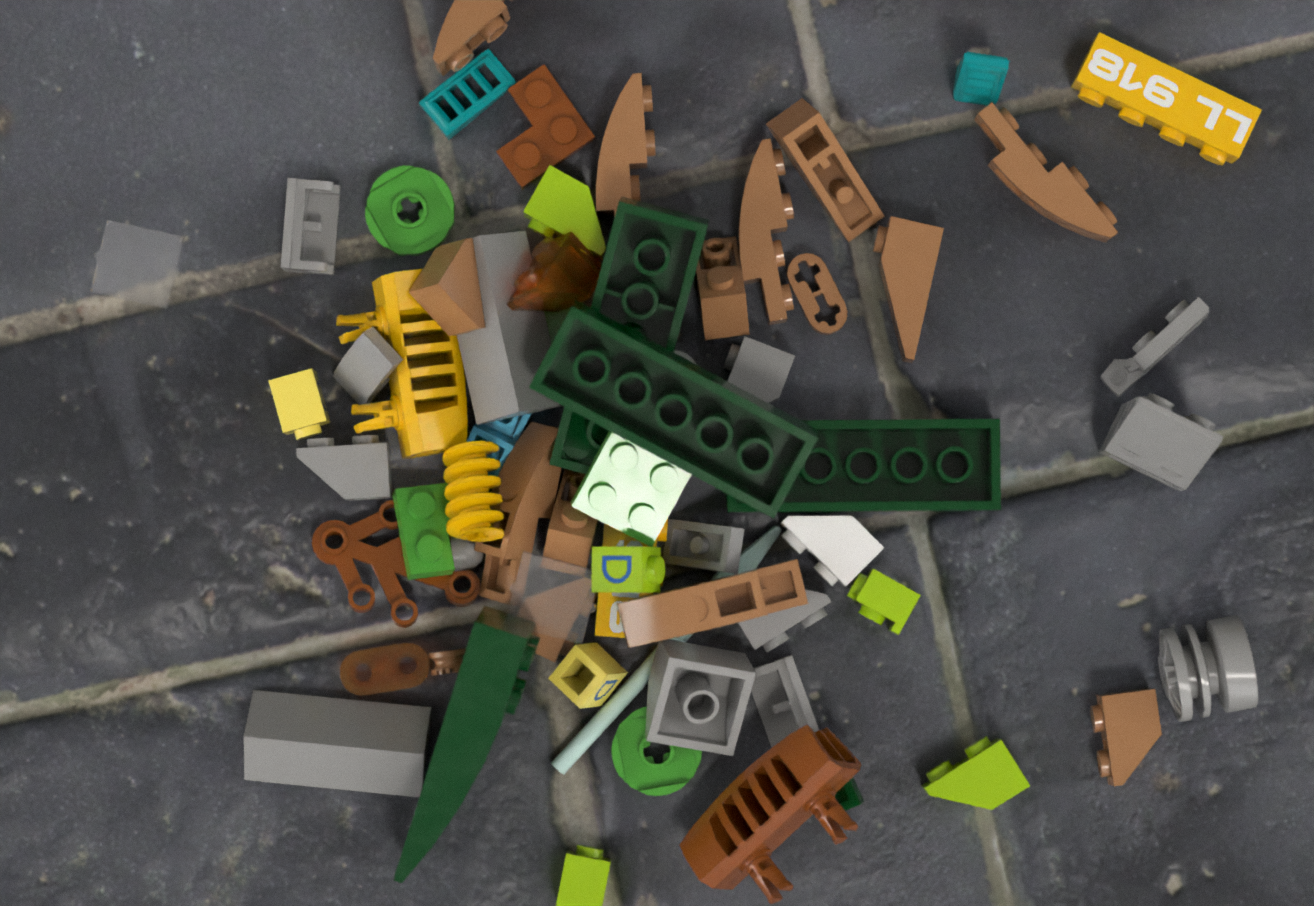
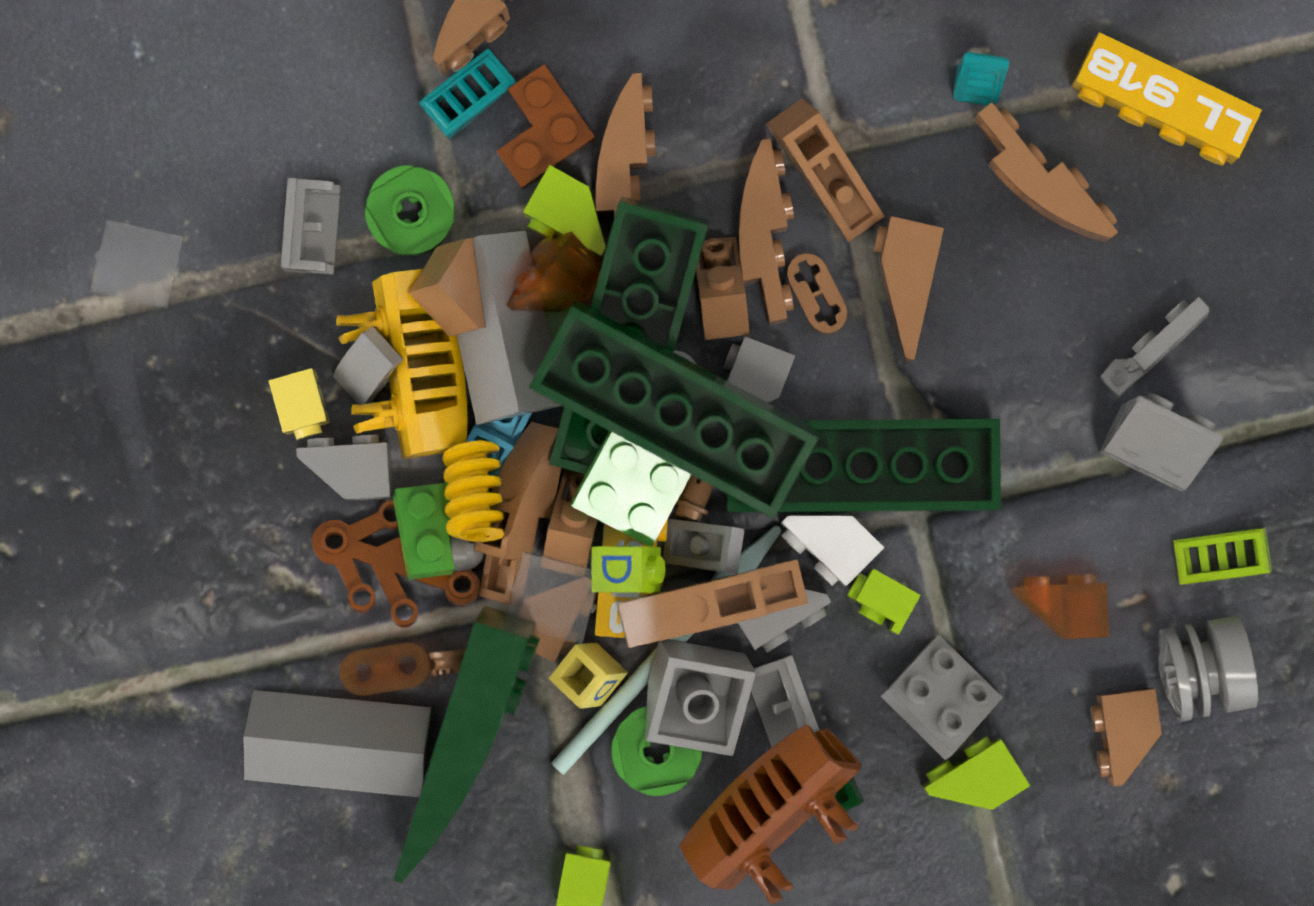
none -> medium nougat pin [675,475,713,523]
none -> light grey plate [881,634,1003,760]
none -> clear orange slope [1012,574,1109,639]
none -> lime slope [1173,527,1272,585]

